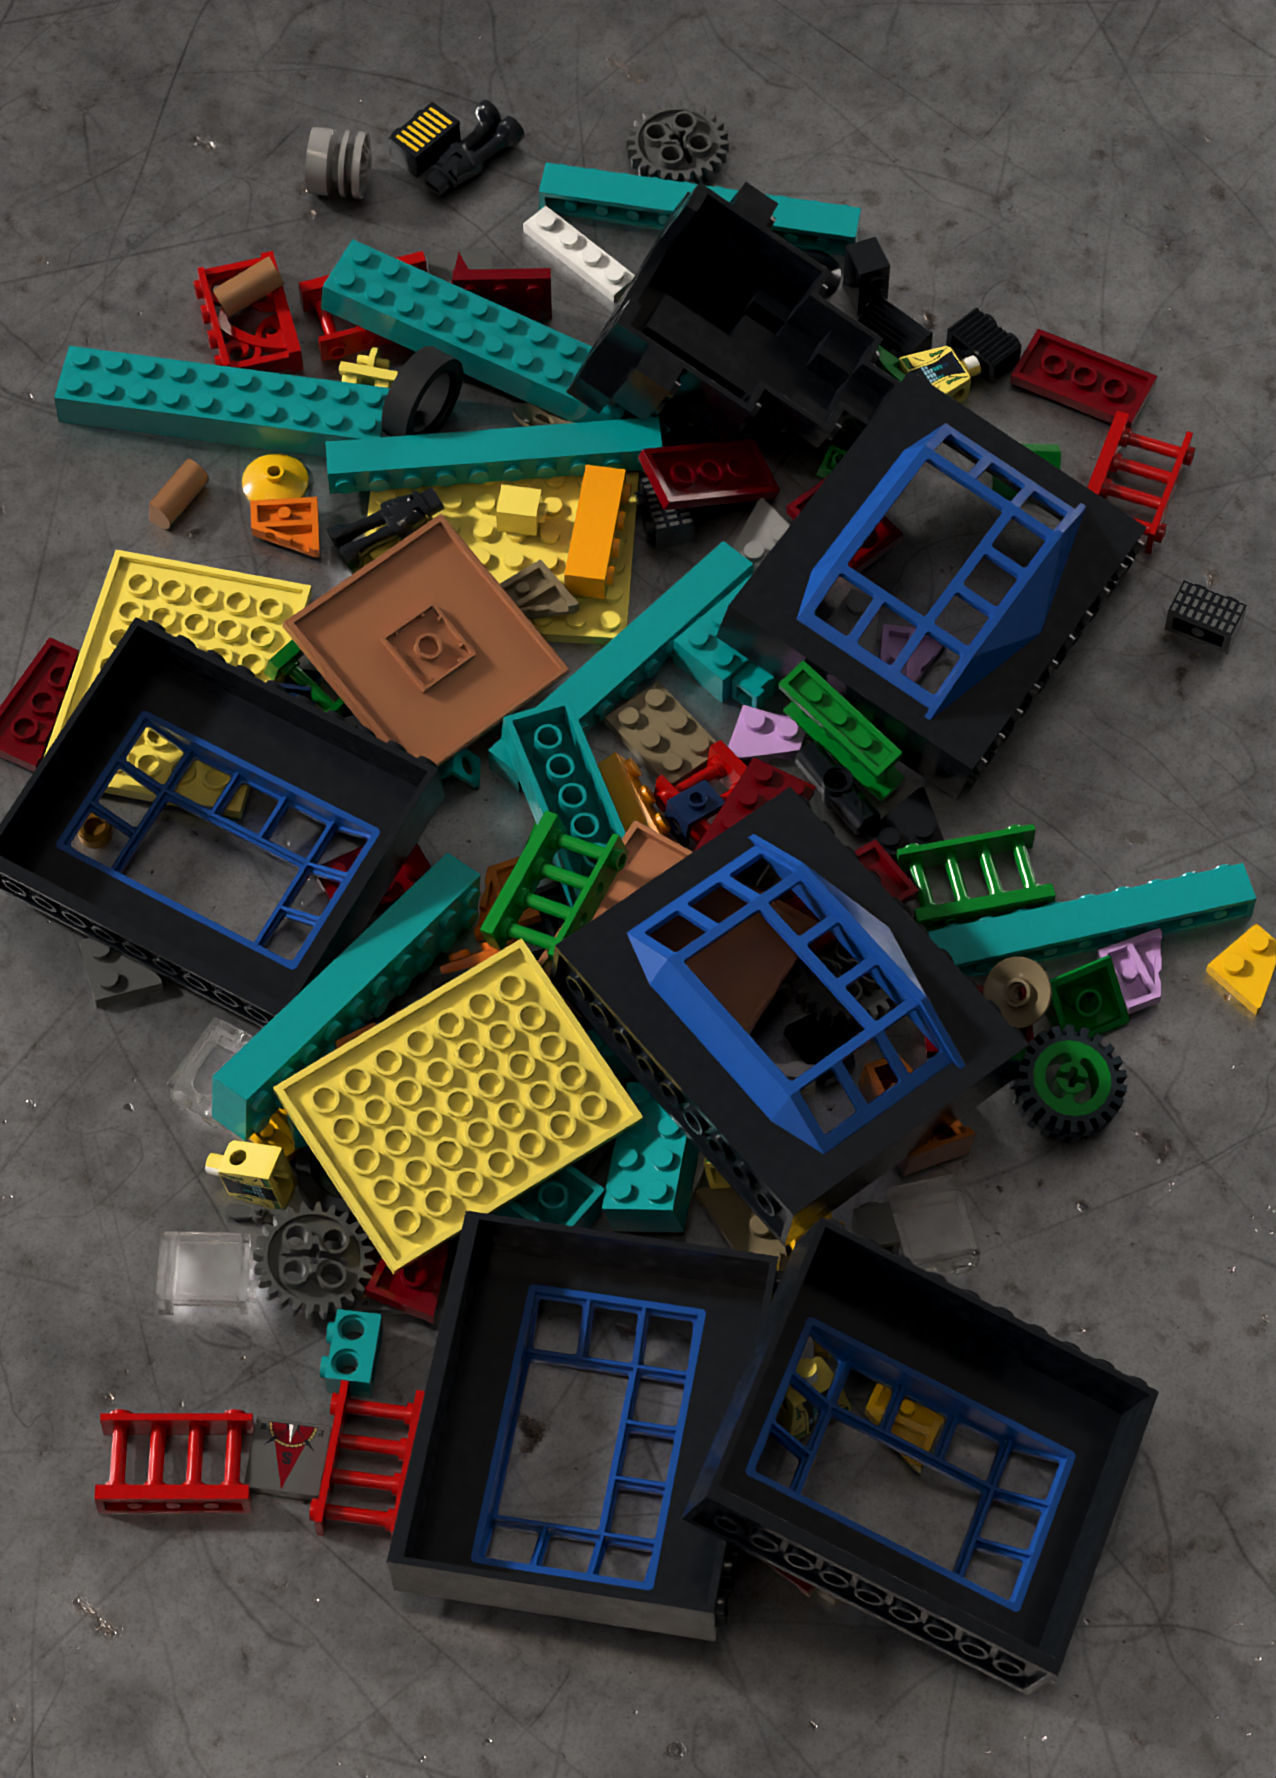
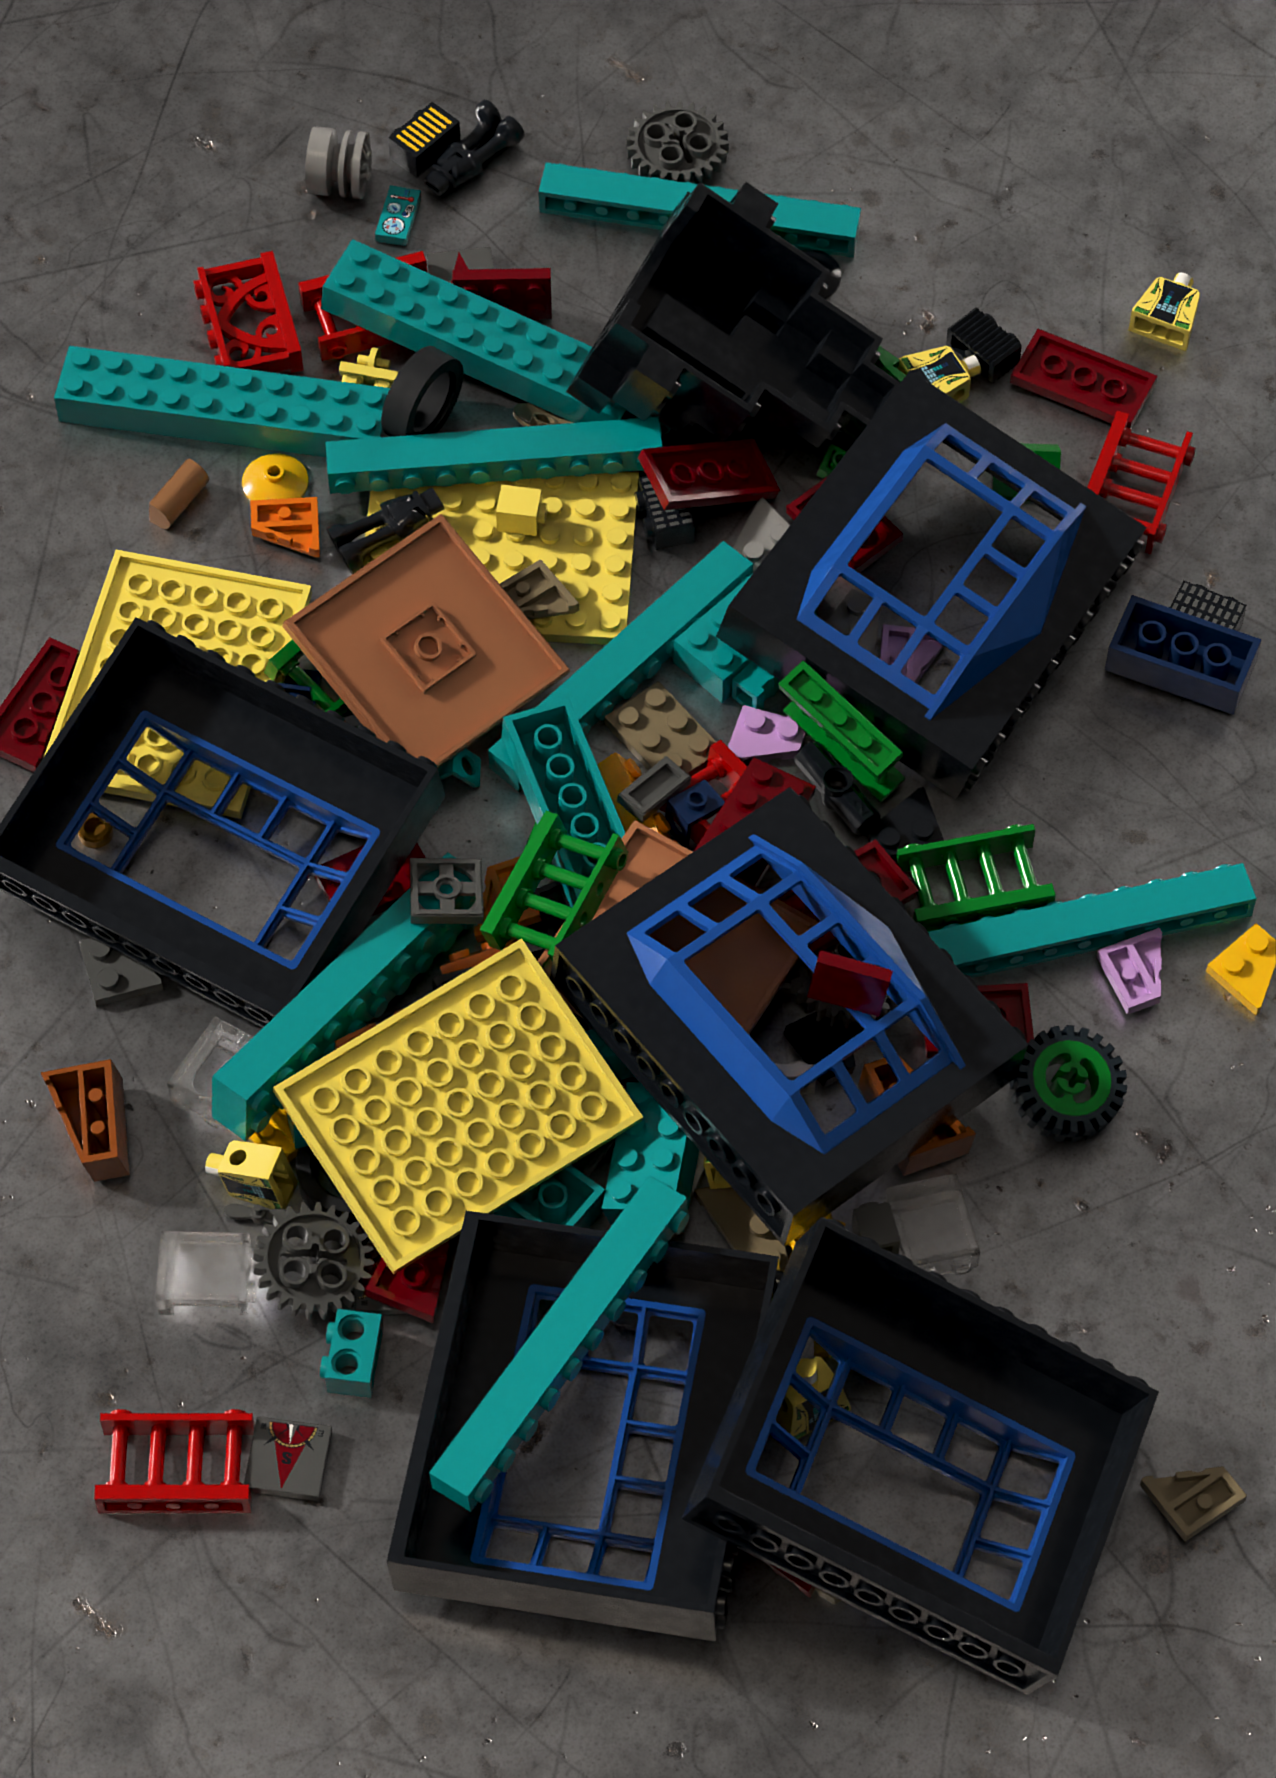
medium nougat brick [213,257,285,317] -> none
red fence [309,1380,425,1539] -> none
white plate [523,206,635,302] -> none
light orange brick [564,465,632,599] -> none
black brick [843,237,890,315] -> none
black brick [858,297,933,359] -> none
yellow wing [865,1383,945,1473] -> none
dark tan dish [983,957,1052,1029] -> none
green slope [1045,955,1130,1038] -> none
none -> dark orange wedge [40,1059,130,1182]
none -> teal tile [375,185,421,246]
none -> dark grey piece [409,858,484,924]
none -> teal brick [429,1176,690,1512]
none -> dark grey tile [617,756,692,823]
none -> dark red tile [807,951,893,1017]
none -> dark blue brick [1105,595,1262,715]
none -> light yellow torso [1128,273,1200,351]
none -> dark tan wing [1140,1466,1247,1542]

